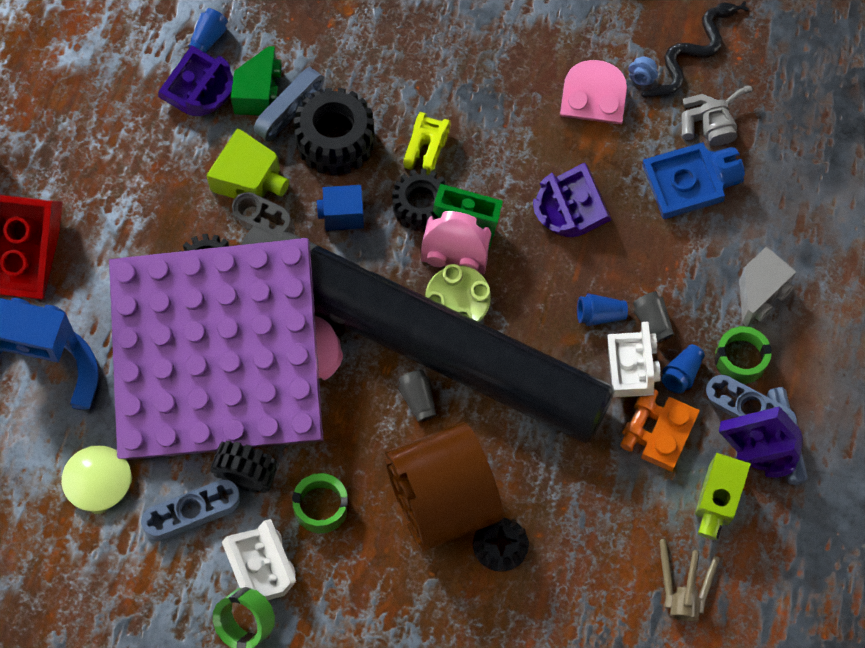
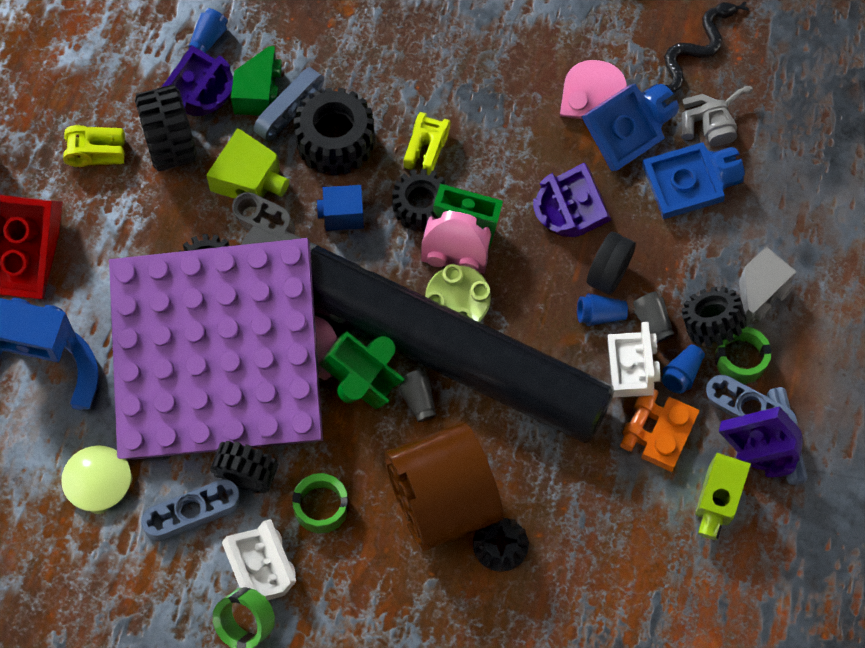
medium blue plate [628,57,658,85] -> none
dark tan plant [659,539,720,621] -> none
none -> neon yellow piece [63,125,125,167]
none -> black tyre [135,84,197,172]
none -> green piece [318,332,405,409]
none -> blue plate [581,83,679,171]
none -> black tyre [586,232,636,295]
none -> black tyre [682,287,747,347]

